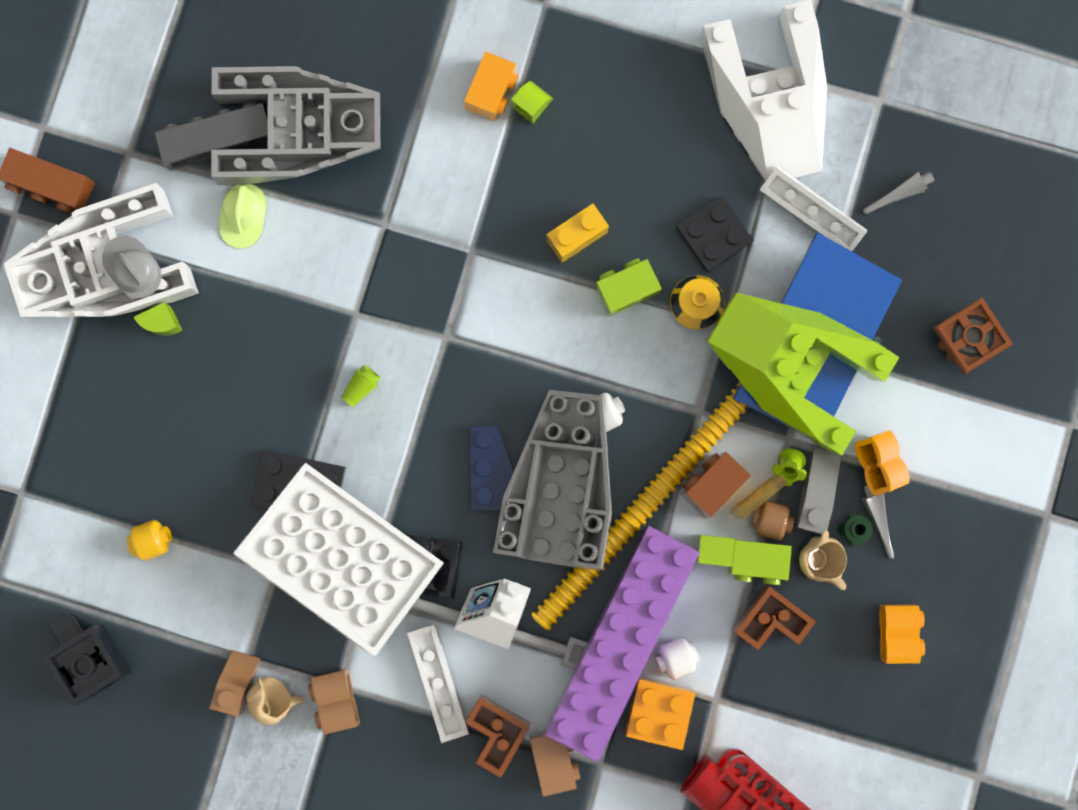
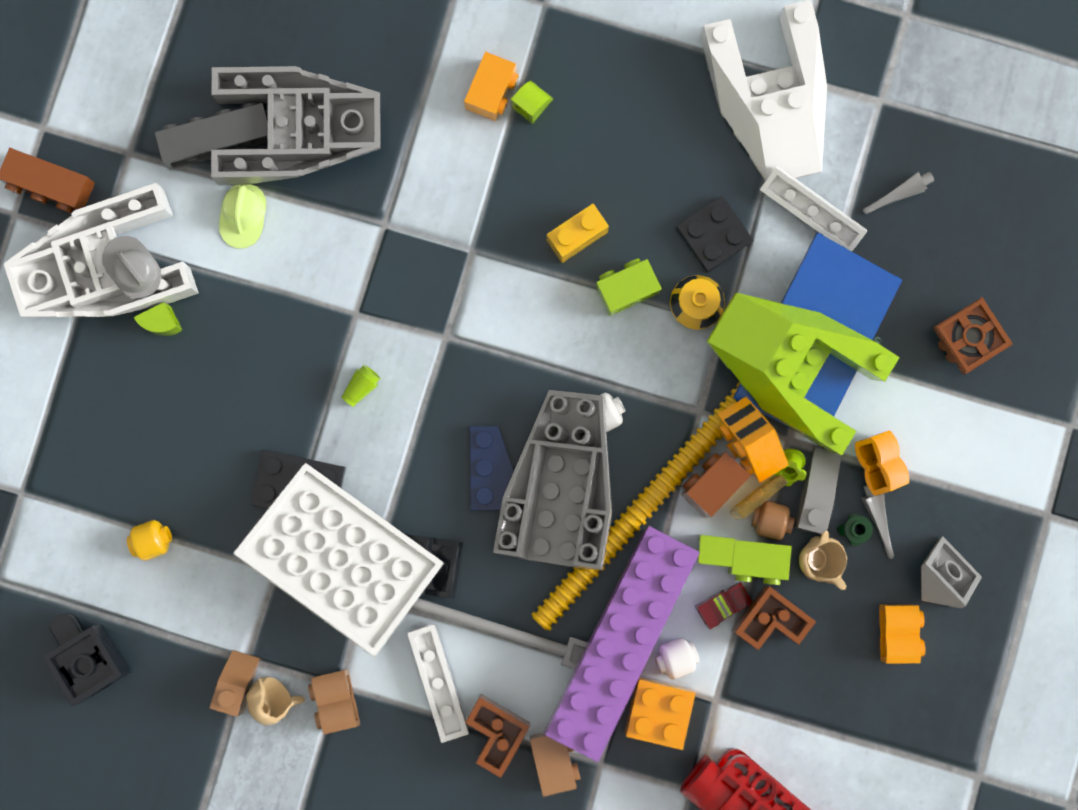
white slope [454,578,531,650] -> none
none -> dark red leg [695,582,753,630]
none -> light orange brick [717,397,789,483]
none -> light grey slope [921,536,982,608]

